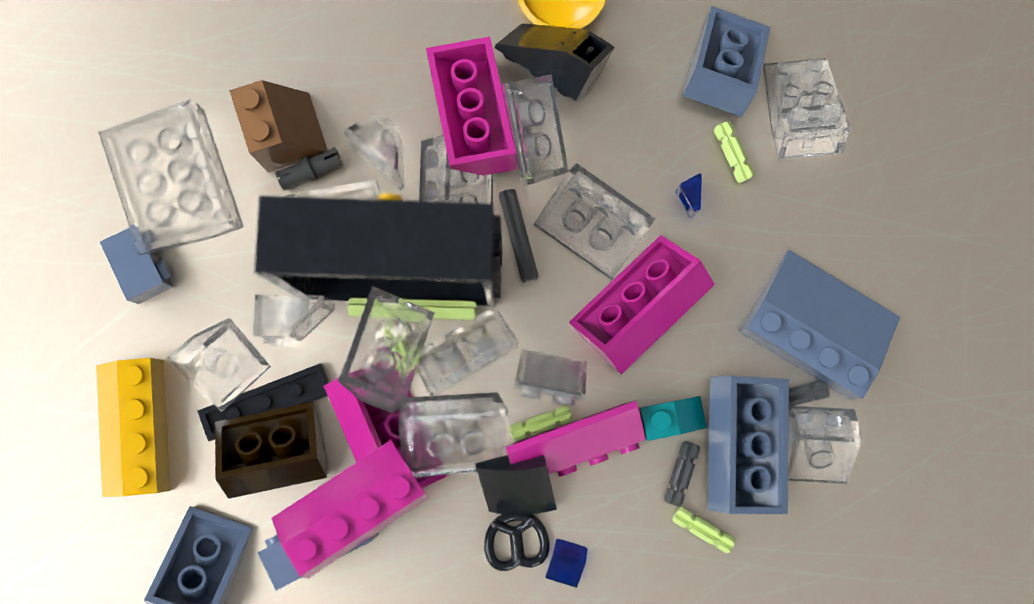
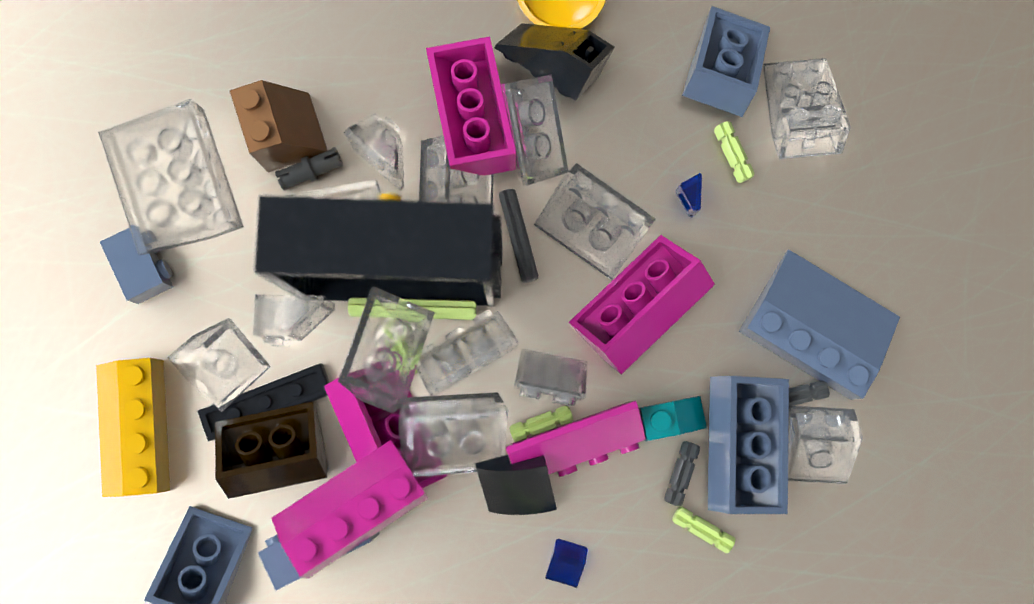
black piece [484,514,550,571] -> none

